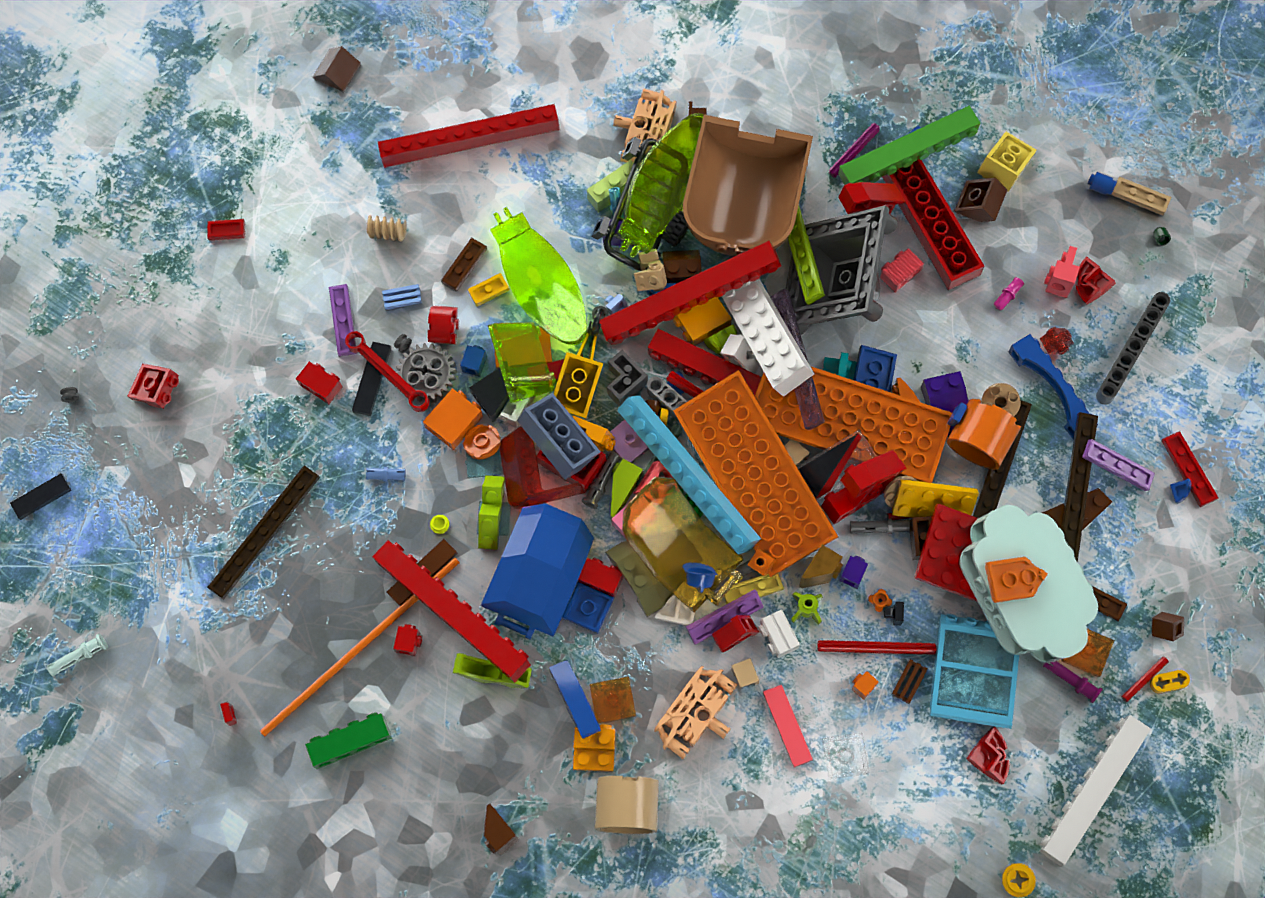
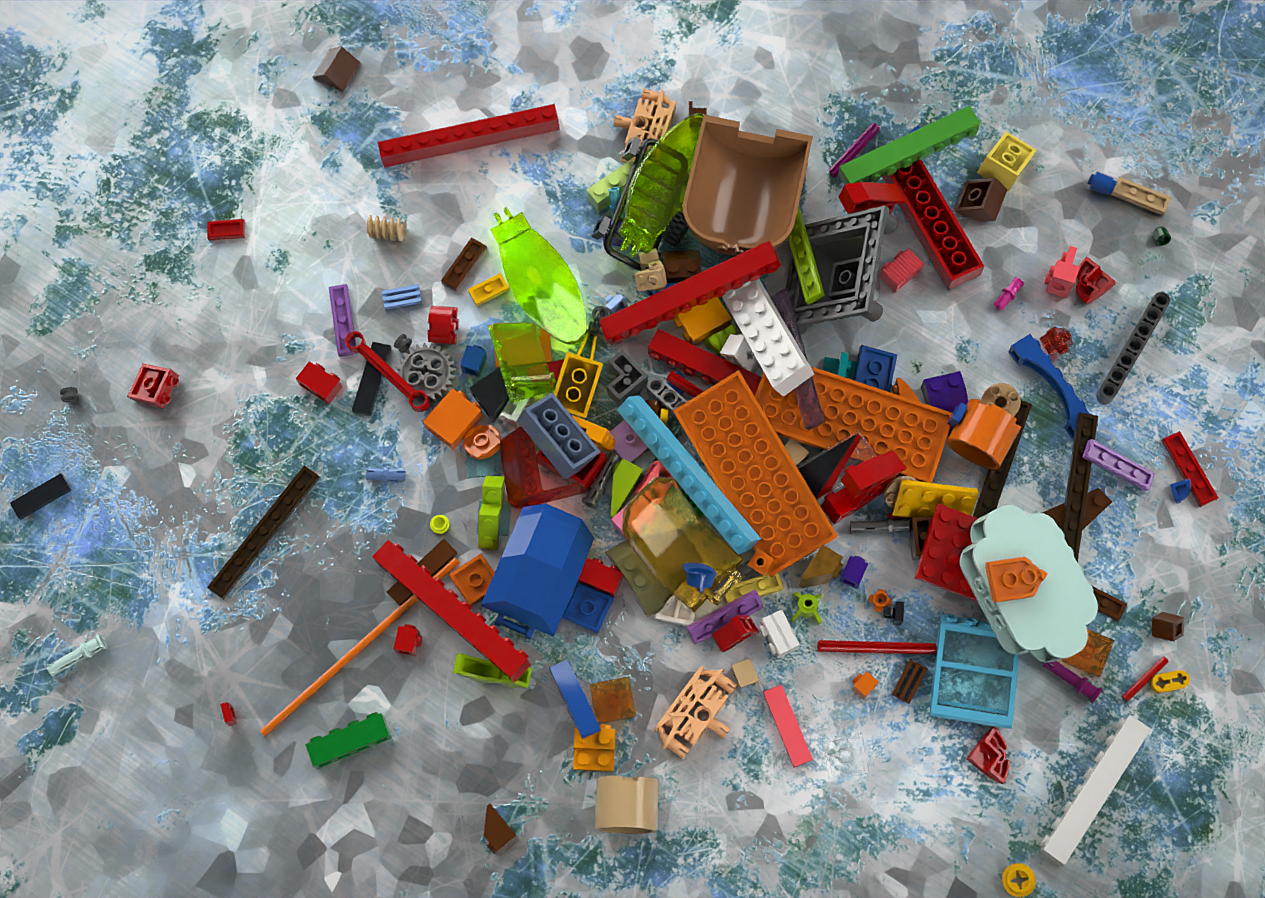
none -> orange tile [449,553,495,607]

